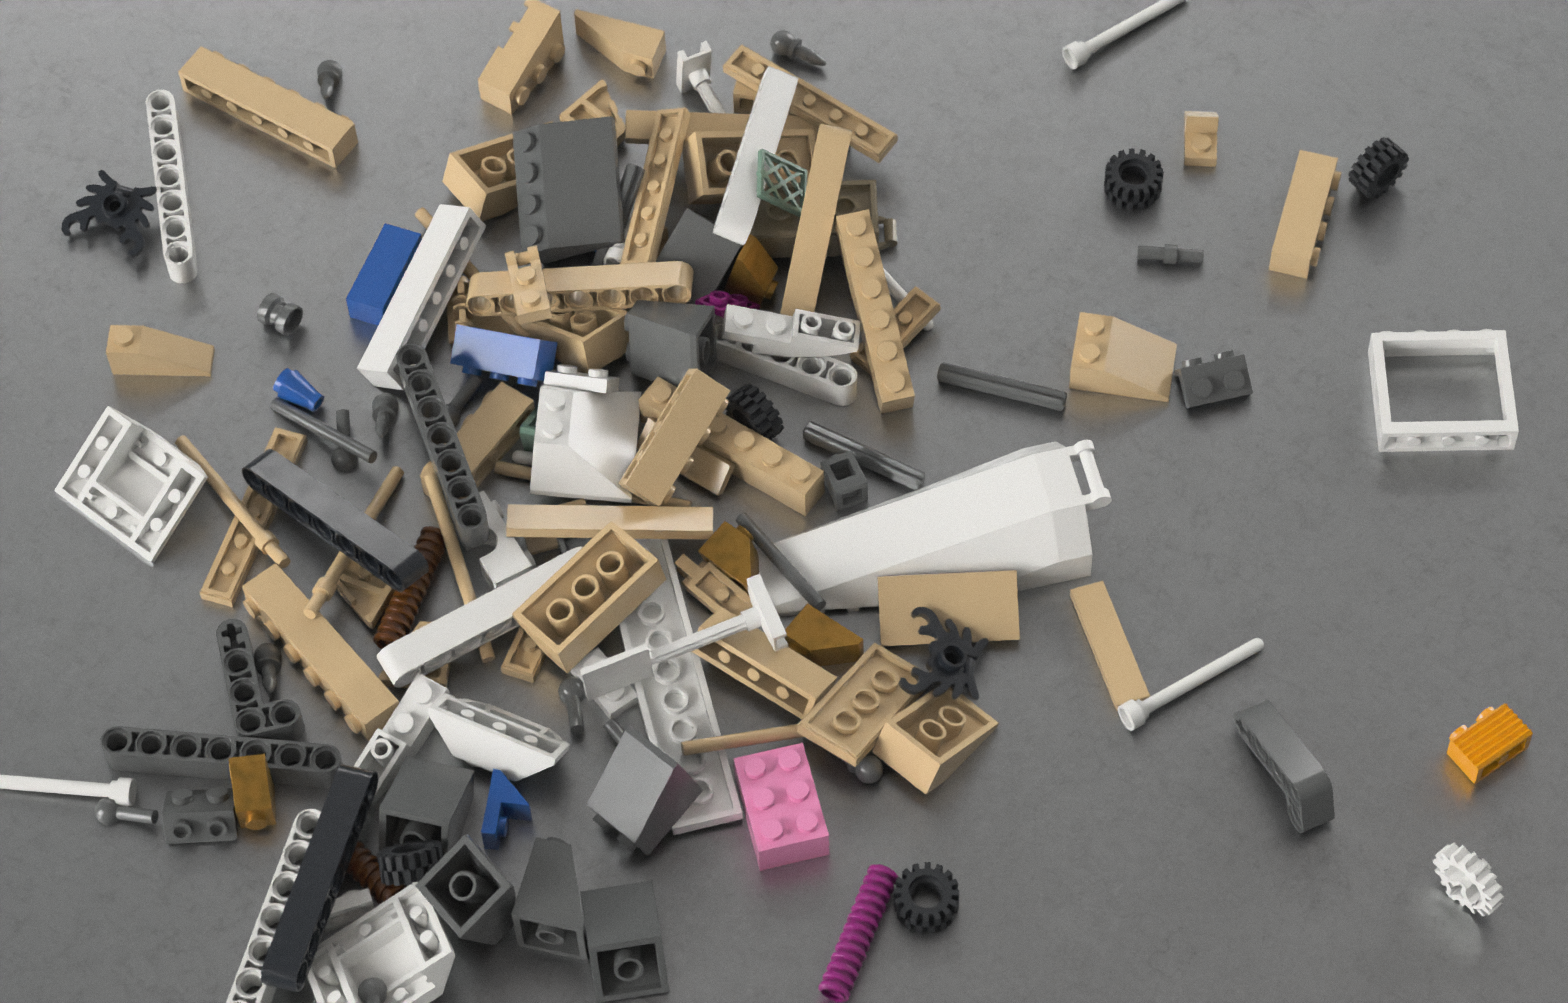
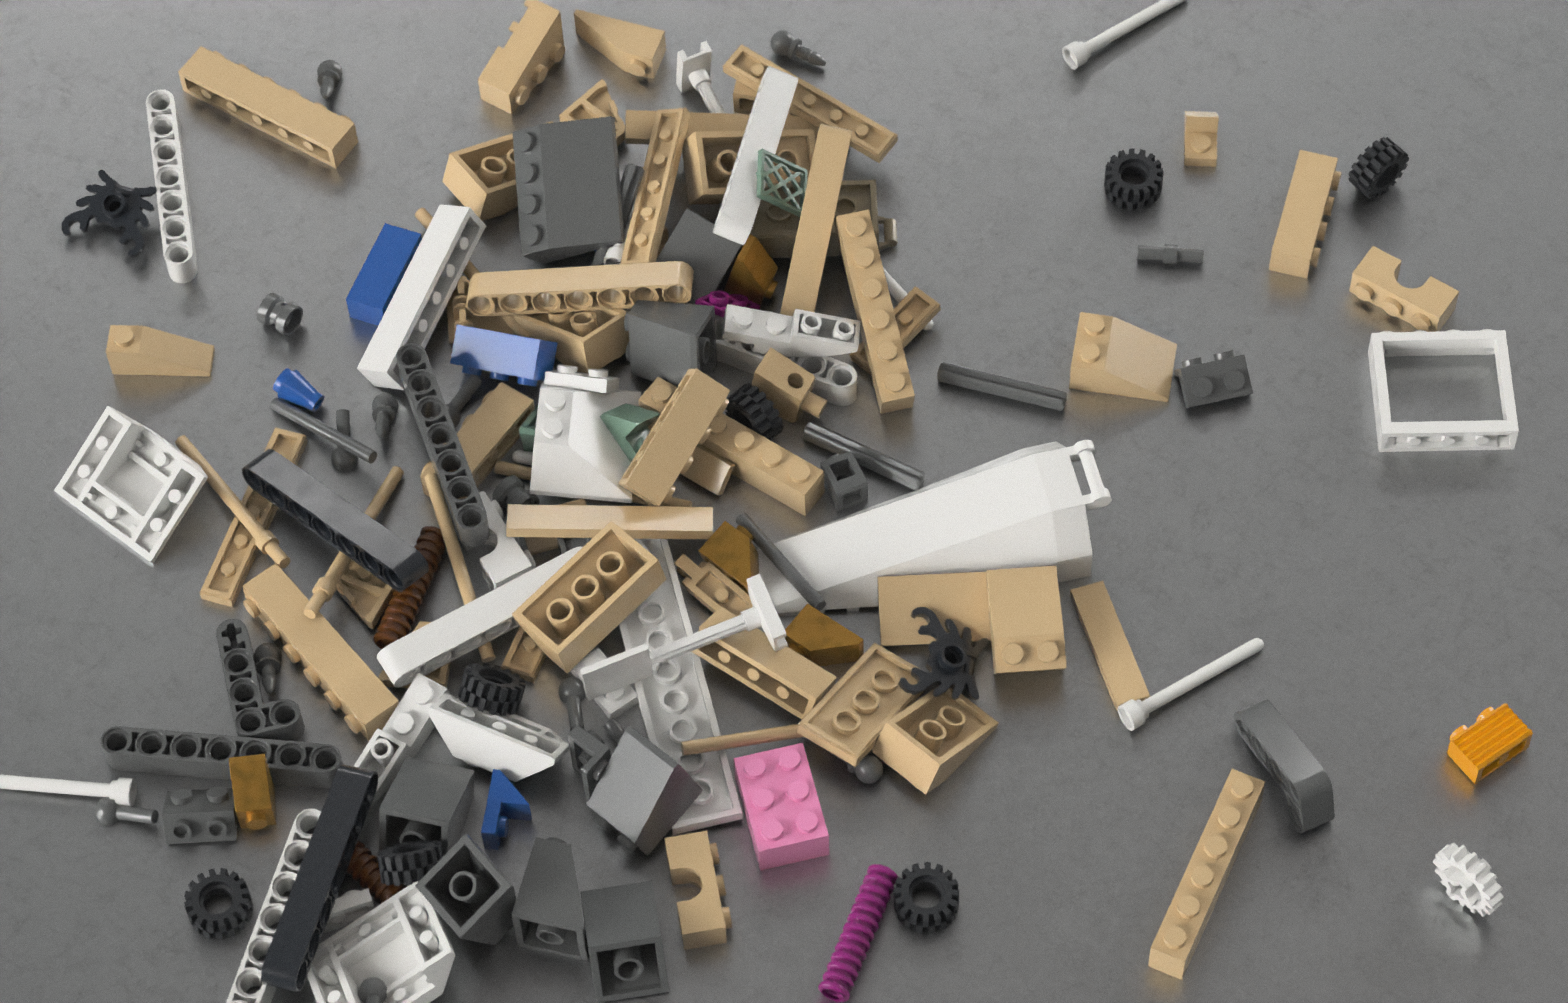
tan plate [504,245,552,325] -> none
none -> black tyre [184,868,253,939]
none -> black tyre [458,663,526,716]
none -> dark grey wheel [492,475,540,509]
none -> dark grey bracket [568,725,611,802]
none -> sand green slope [600,403,660,462]
none -> tan arch [664,830,732,950]
none -> tan torso [752,347,828,423]
none -> tan slope [986,566,1067,675]
none -> tan brick [1148,769,1265,980]
none -> tan arch [1349,246,1459,332]

